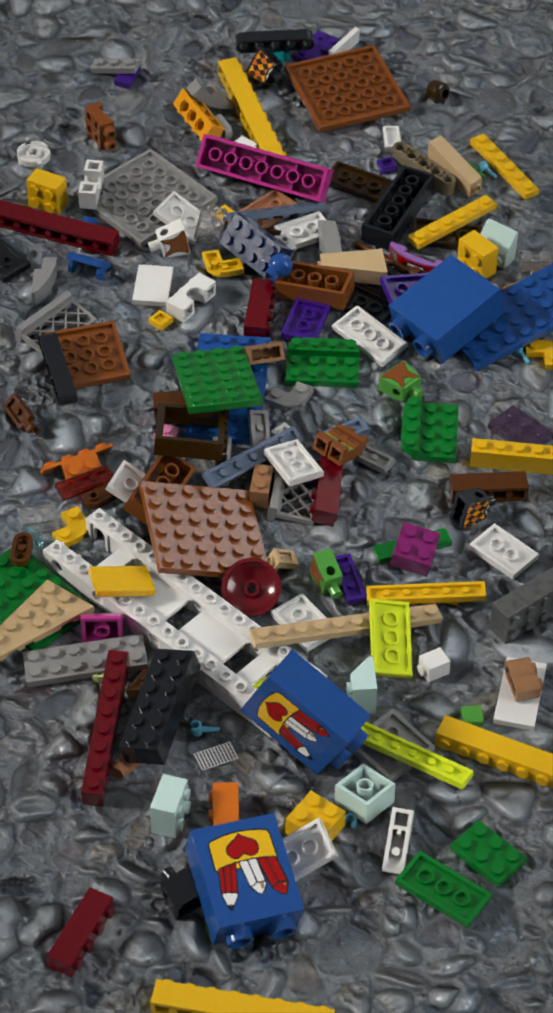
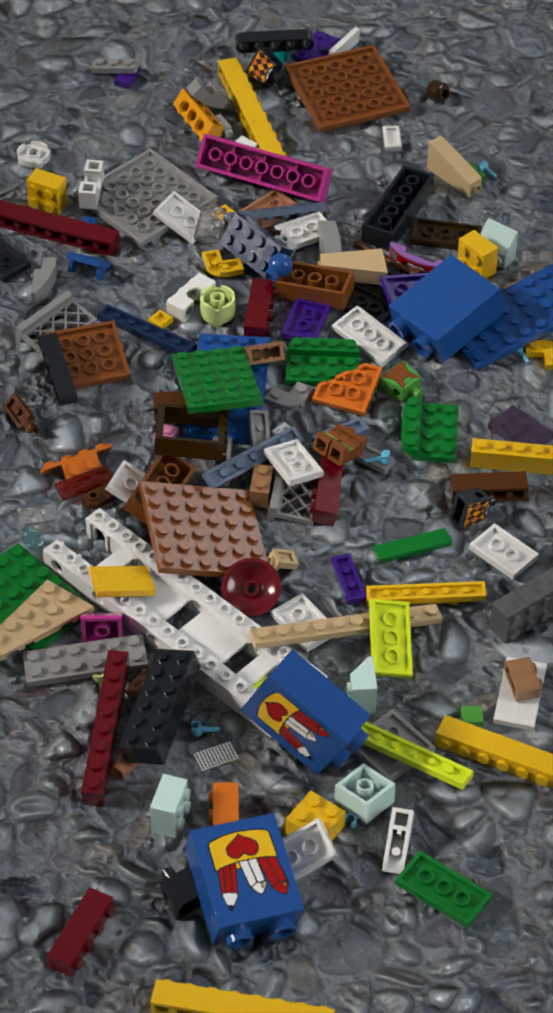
reddish brown plate [10,532,33,567] -> none
yellow plate [52,506,87,547] -> none
dark orange hips [85,101,116,151] -> none
white tile [132,265,174,307] -> none
white torso [148,218,191,258] -> none
bright green torso [310,548,343,599] -> none
dark brown tile [329,161,393,203] -> none
dark purple tile [377,157,398,175] -> none
magenta brick [390,522,441,577] -> none
dark tan beam [393,141,456,196] -> none
yellow plate [407,195,497,250] -> none
white brick [417,647,451,682] -> none
green plate [449,820,527,888] -> none
yellow plate [470,133,539,200] -> none
none -> dark blue tile [97,304,196,354]
none -> yellowish green brick [200,285,235,327]
none -> orange plate [312,363,382,416]
none -> medium azure hand [364,450,391,465]

